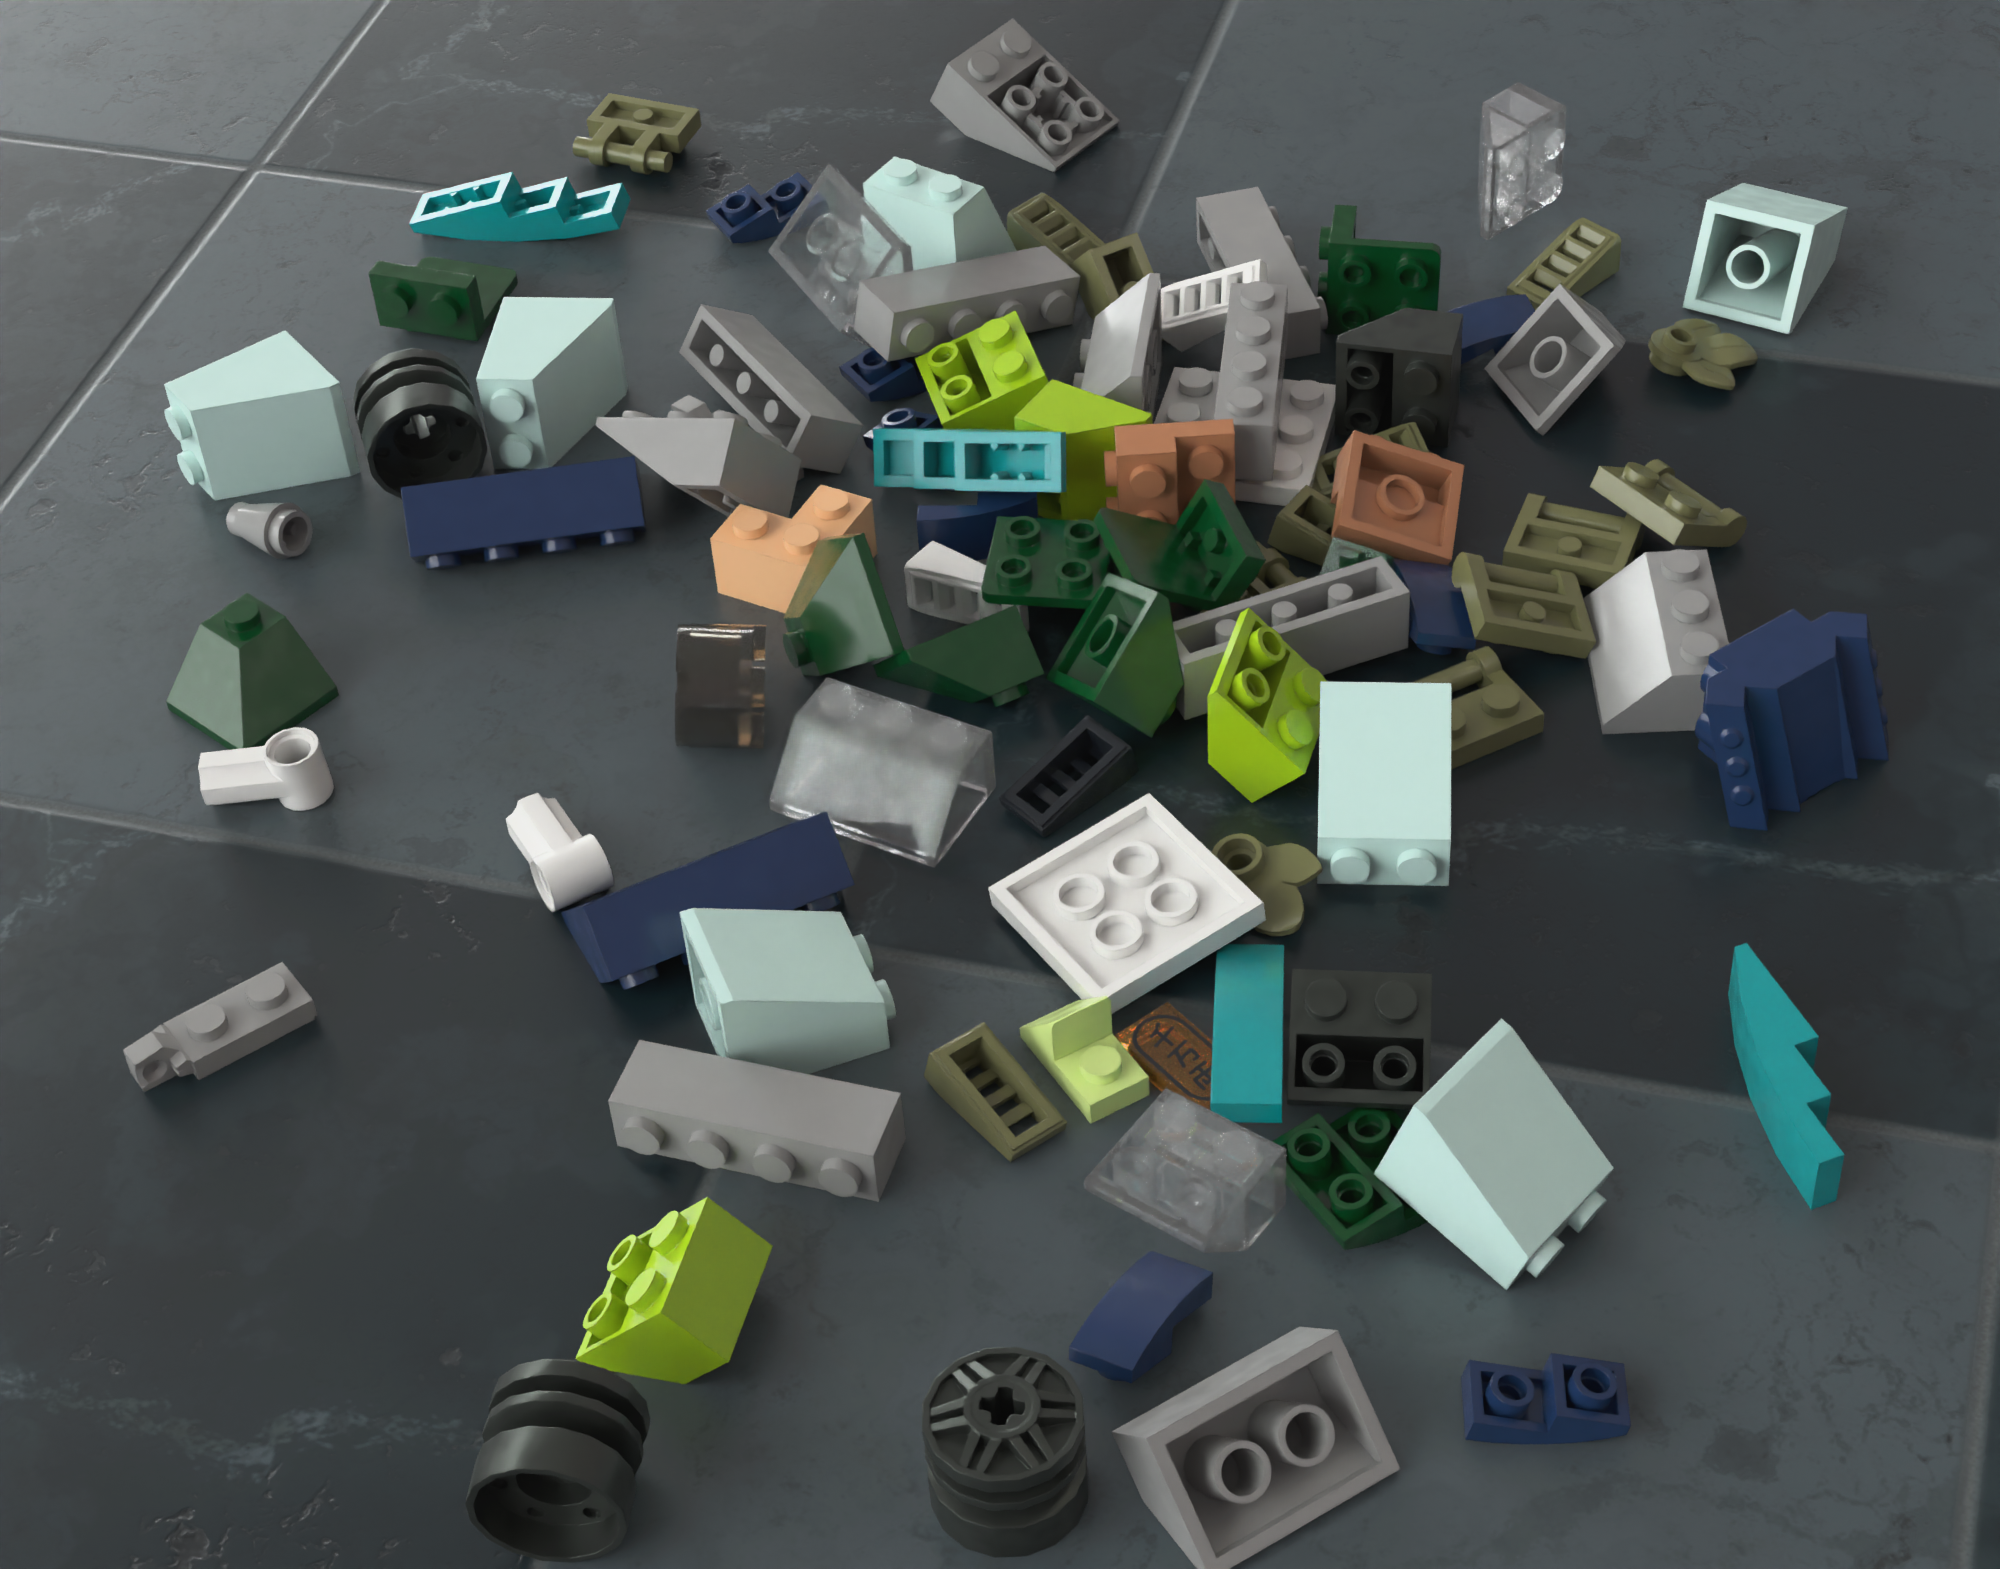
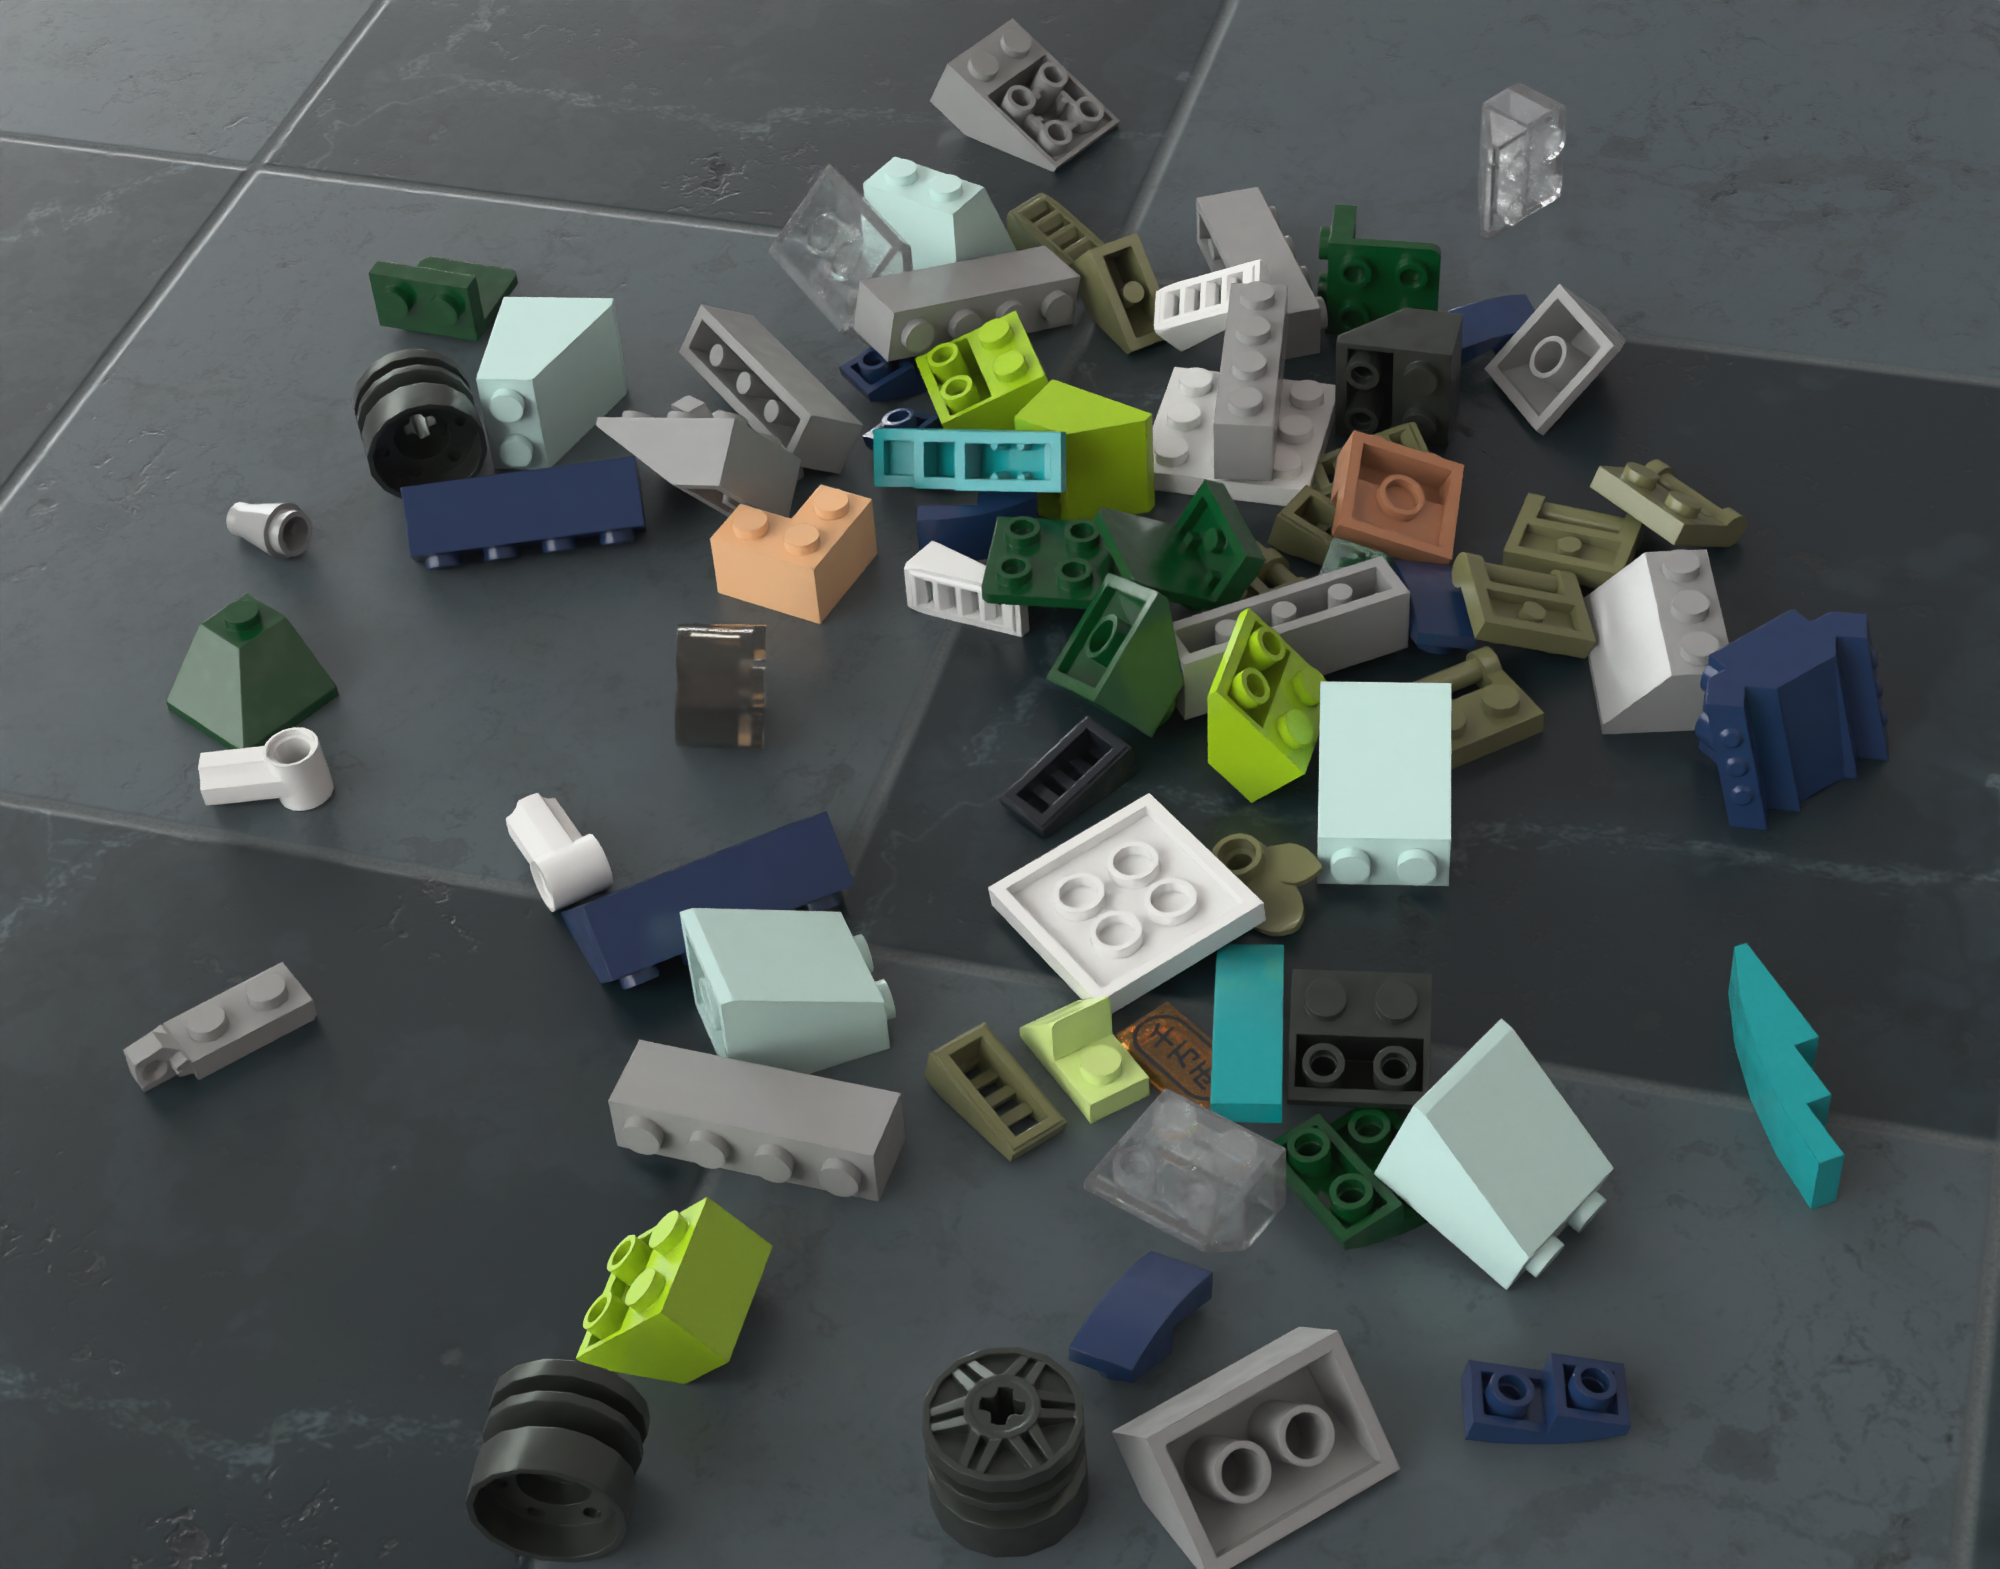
light aqua slope [164,331,360,500] -> none
teal slope [409,172,631,242] -> none
olive plate [573,93,701,174] -> none
dark blue slope [706,172,829,243] -> none
clear slope [769,677,996,868] -> none
dark green slope [783,533,905,676] -> none
dark green slope [873,605,1045,707] -> none
light grey slope [1073,273,1163,421] -> none
nougat plate [1104,419,1236,525] -> none
olive slope [1507,217,1622,311] -> none
olive plate [1648,318,1758,390] -> none
light aqua slope [1683,183,1848,334] -> none

